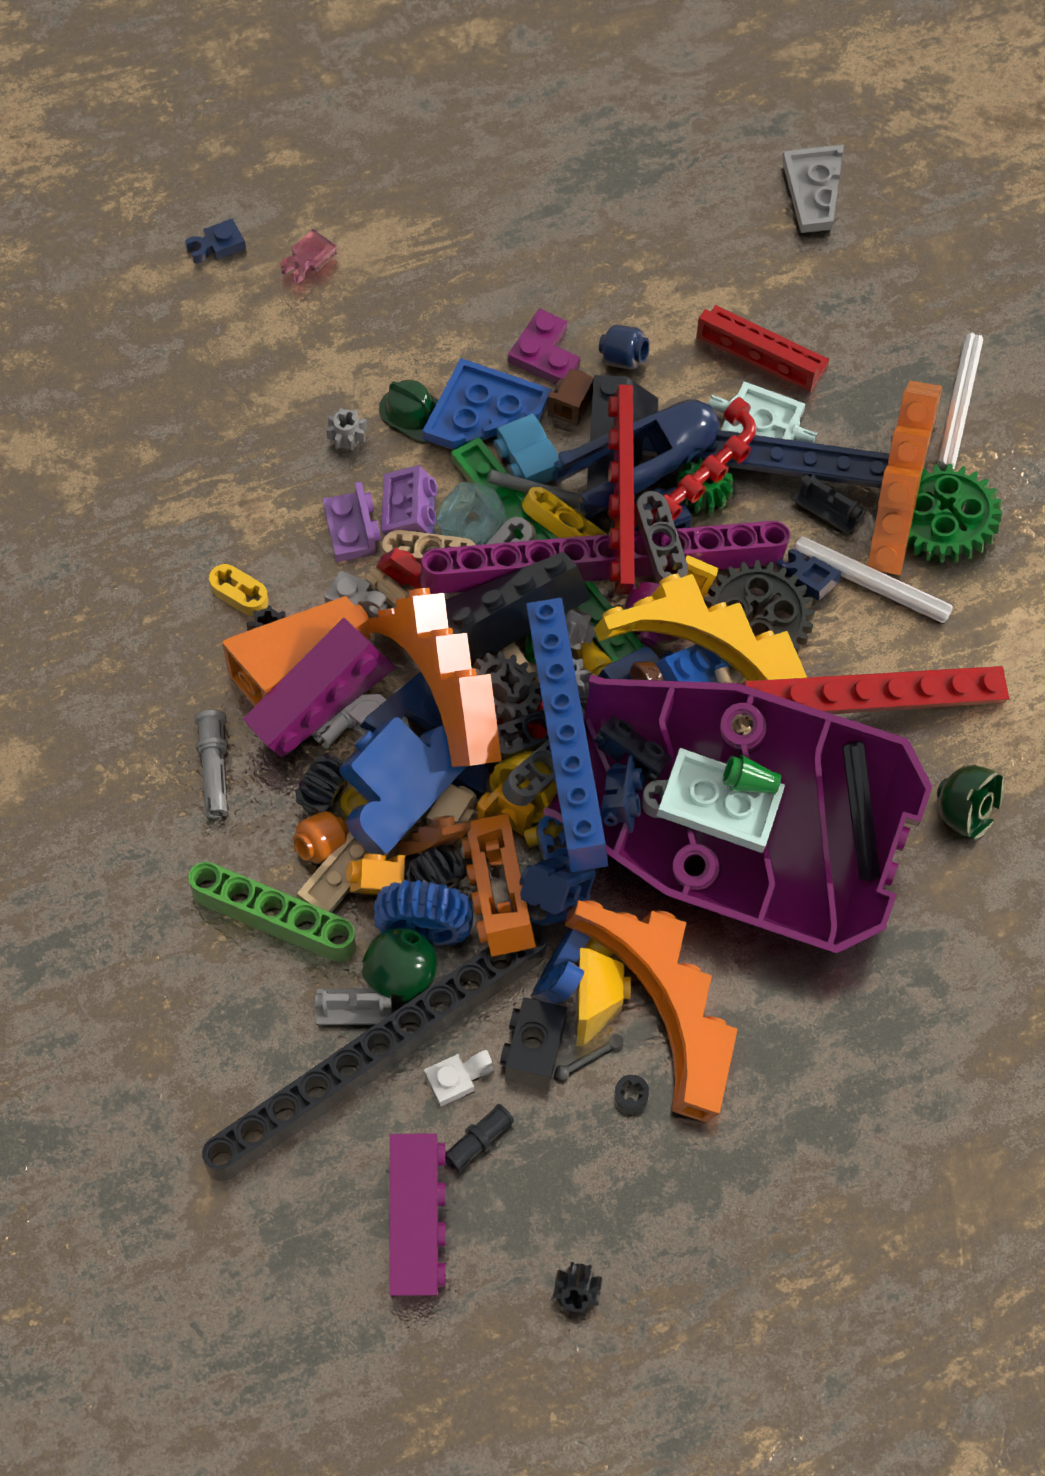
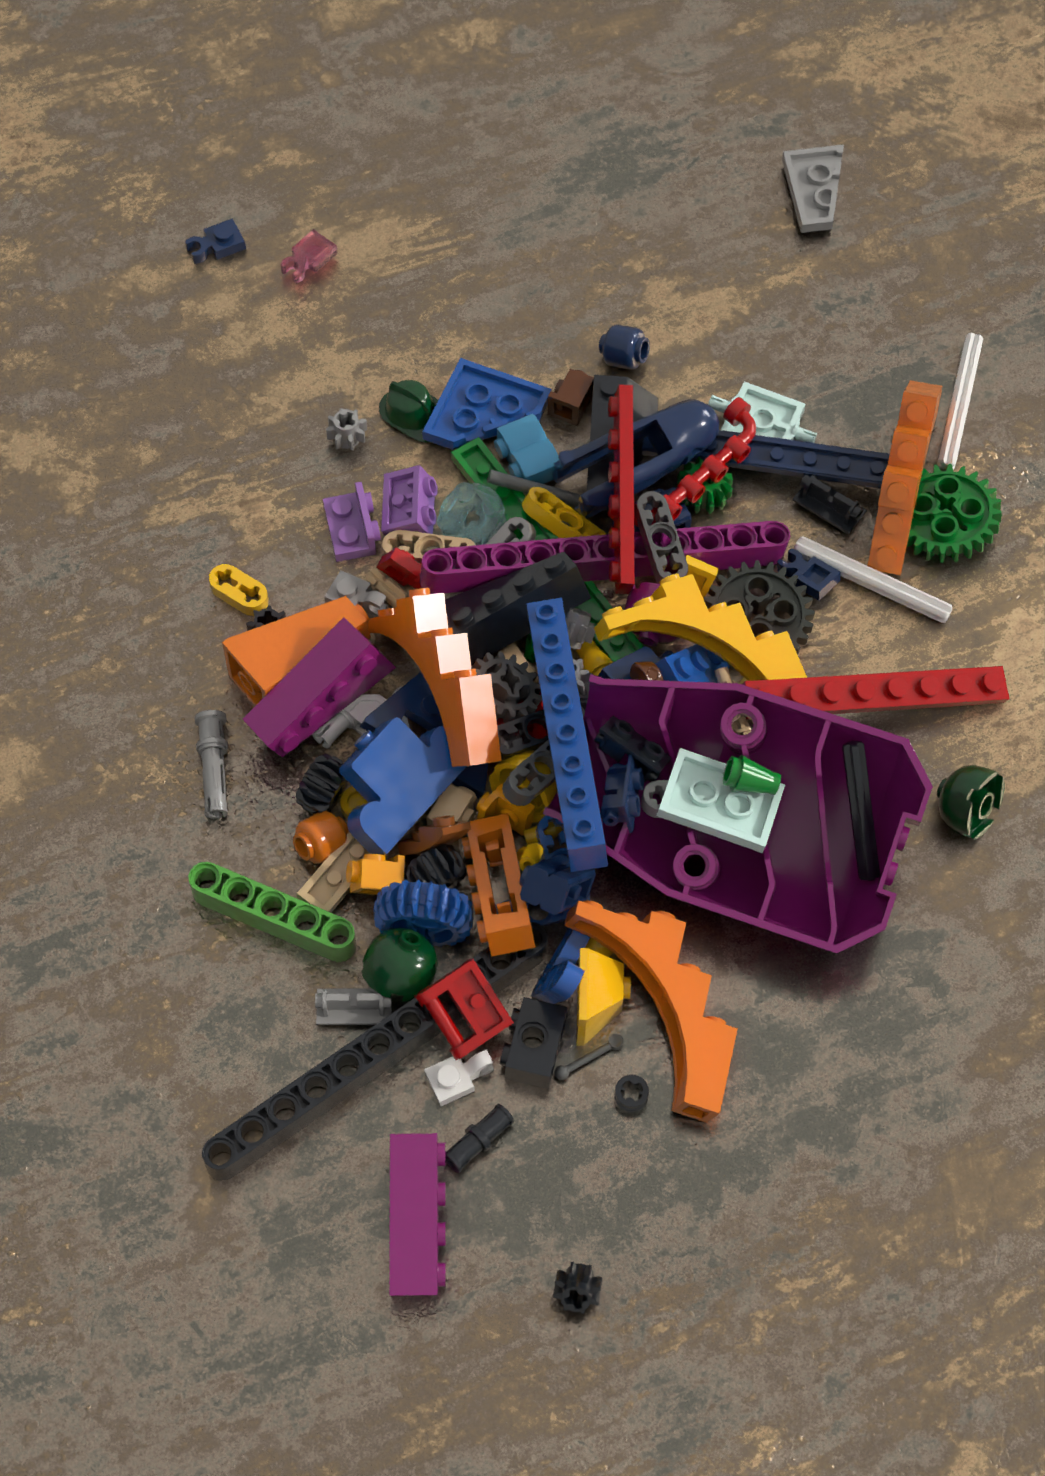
magenta plate [508,308,581,384] -> none
red fence [696,305,830,392] -> none
none -> red plate [415,959,514,1060]
none -> yellow arm [516,842,544,871]

